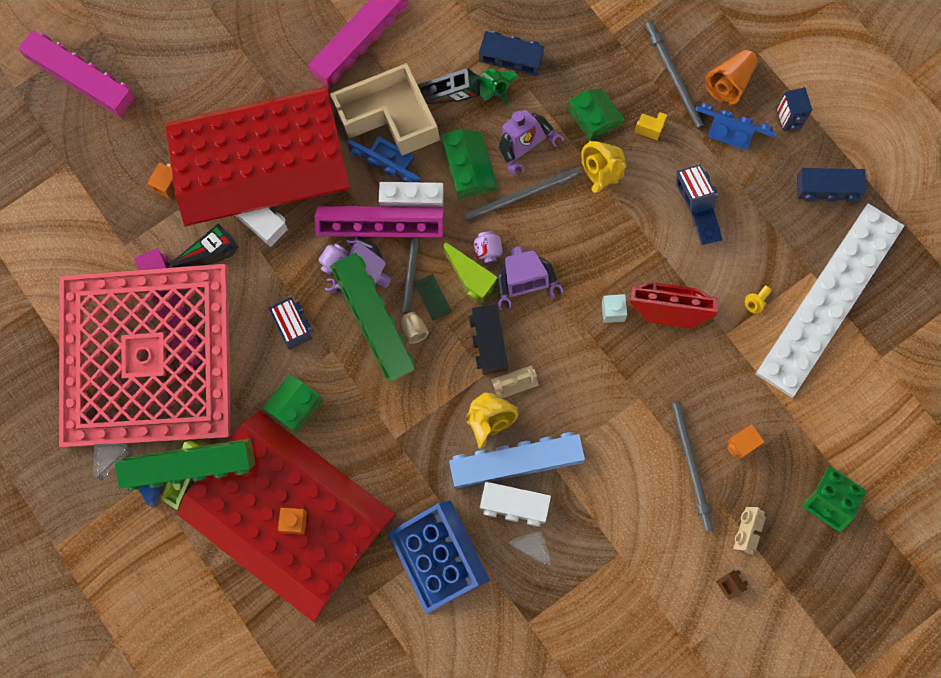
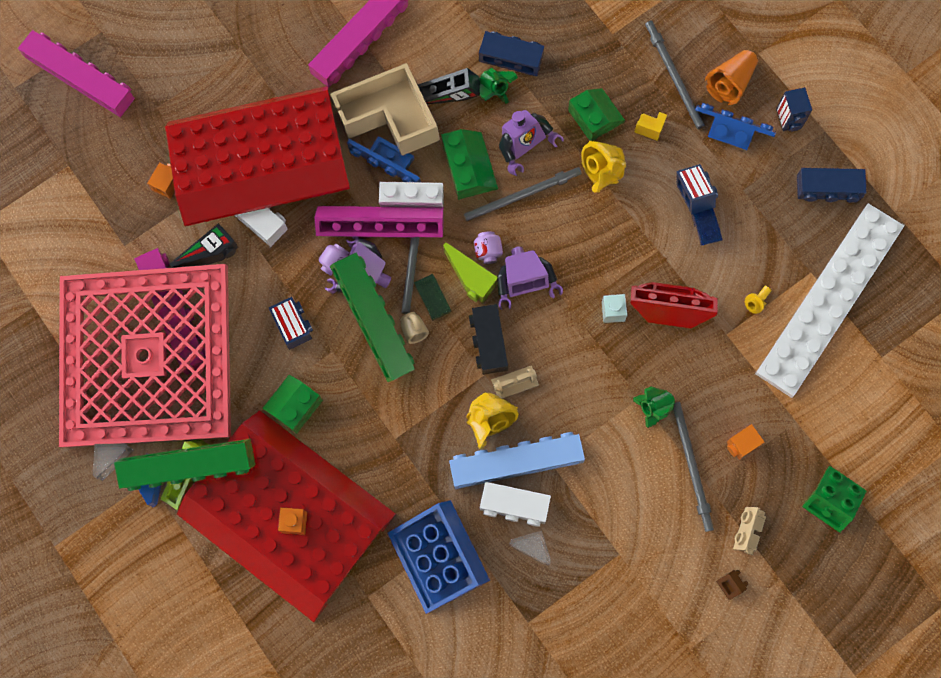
none -> green brick [633,386,675,428]

